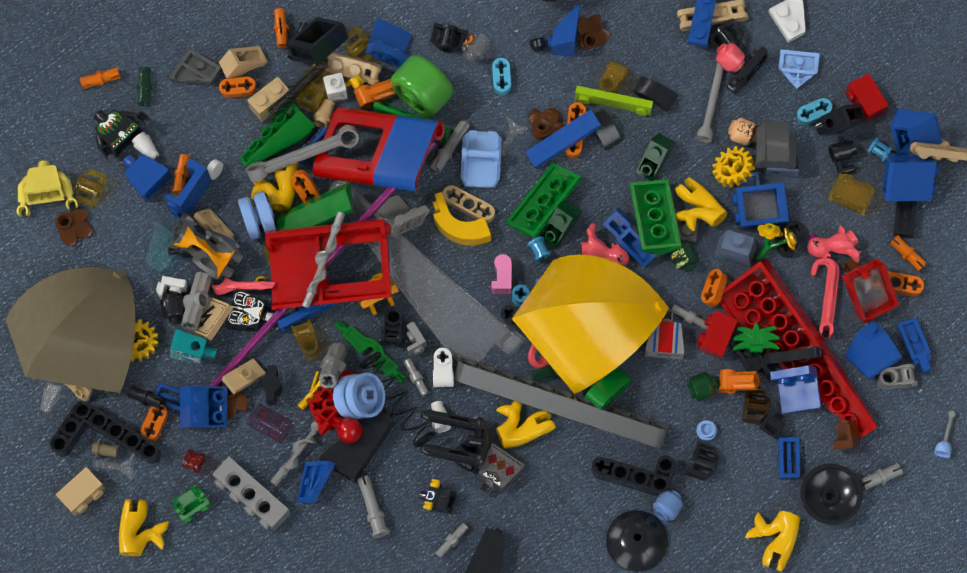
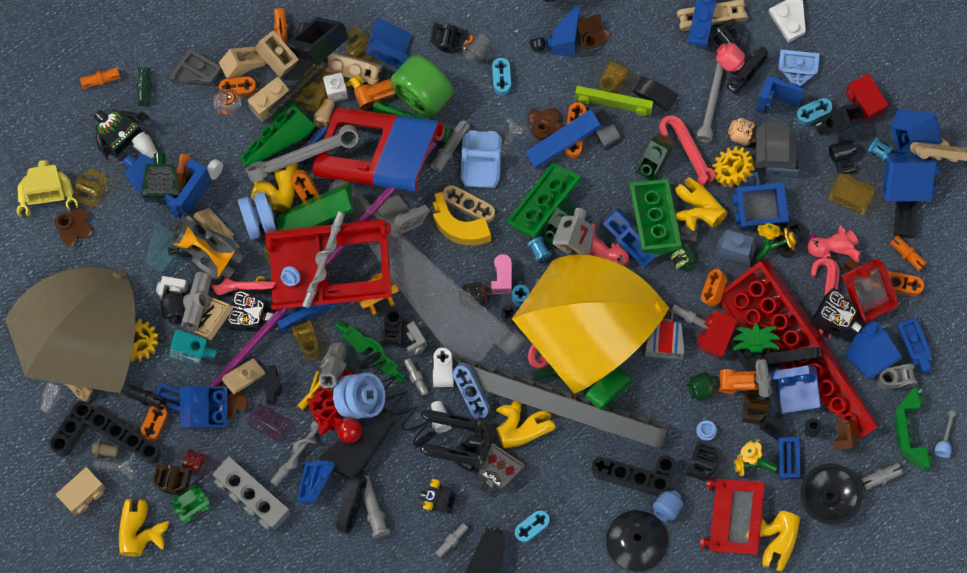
none -> torso [141,153,179,198]
none -> dark brown piece [153,465,193,495]
none -> clear head [214,89,241,115]
none -> tan brick [255,30,299,78]
none -> light blue plate [281,266,300,286]
none -> black beam [336,474,367,534]
none -> medium blue beam [453,363,490,418]
none -> black head [459,282,490,309]
none -> medium azure beam [515,511,549,543]
none -> light grey torso [552,208,594,255]
none -> coral piece [659,116,716,186]
none -> red piece [700,478,765,555]
none -> yellow plant [733,439,777,476]
none -> light grey axle [755,359,772,397]
none -> blue bracket [756,76,804,113]
none -> black pin [804,418,821,438]
none -> black torso [810,288,861,337]
none -> green slope [893,388,932,472]

